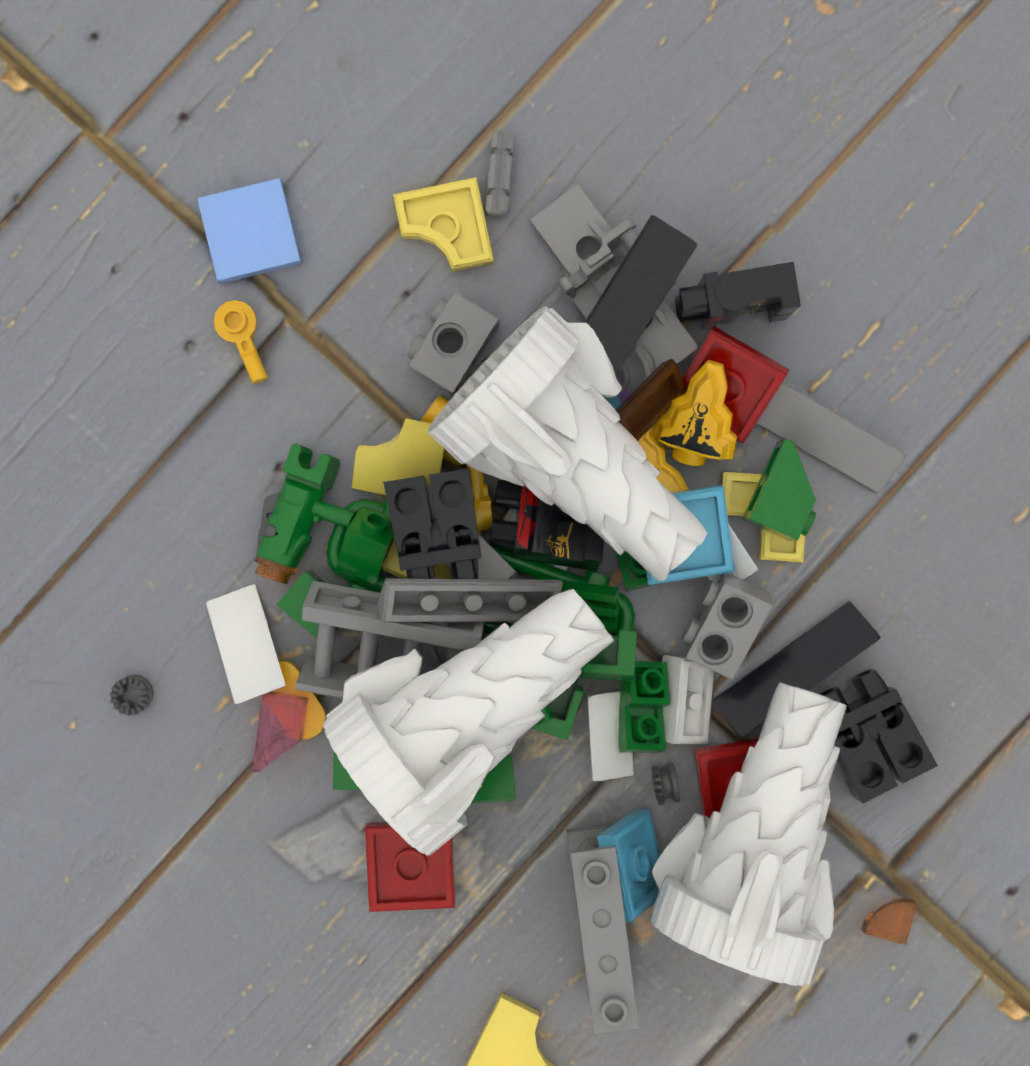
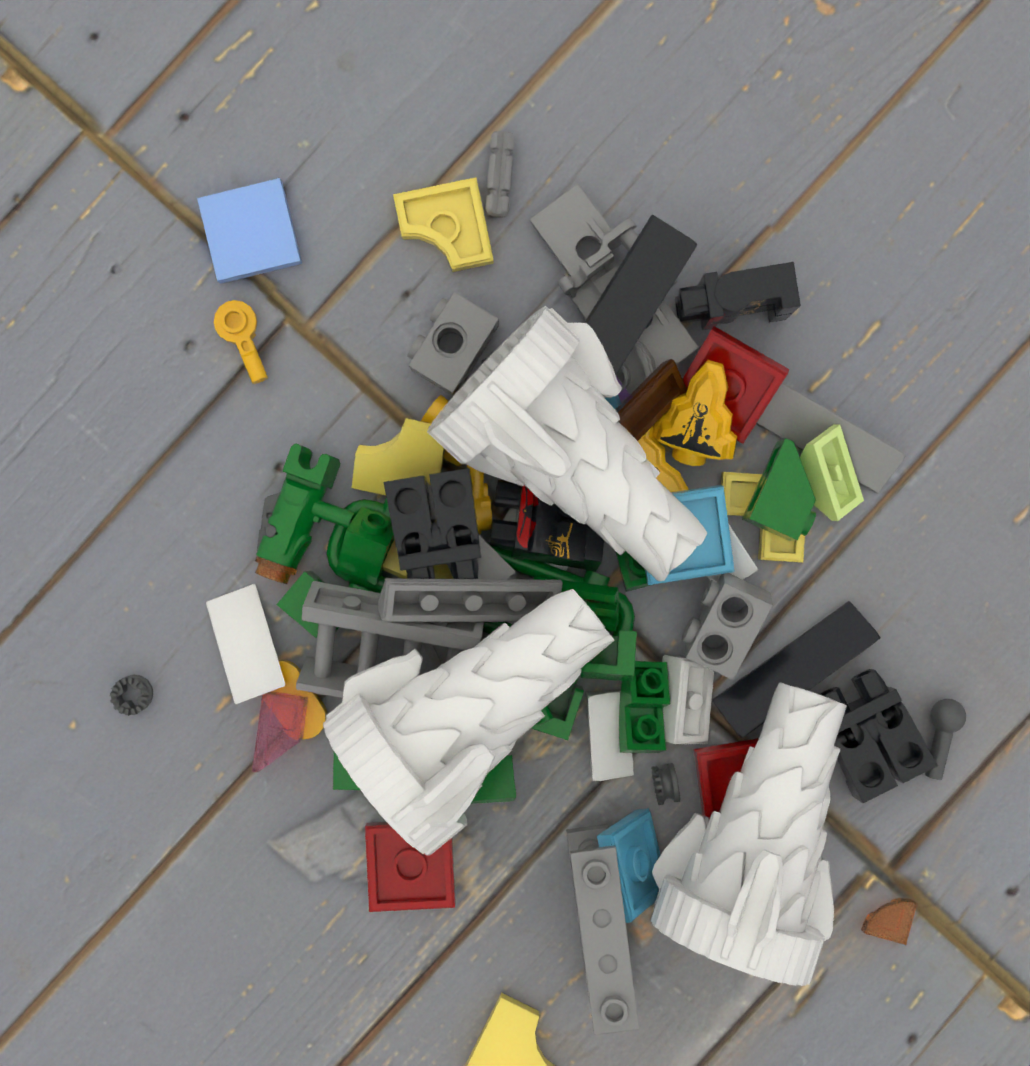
none -> yellowish green slope [800,424,864,521]
none -> dark grey bar [925,699,966,780]

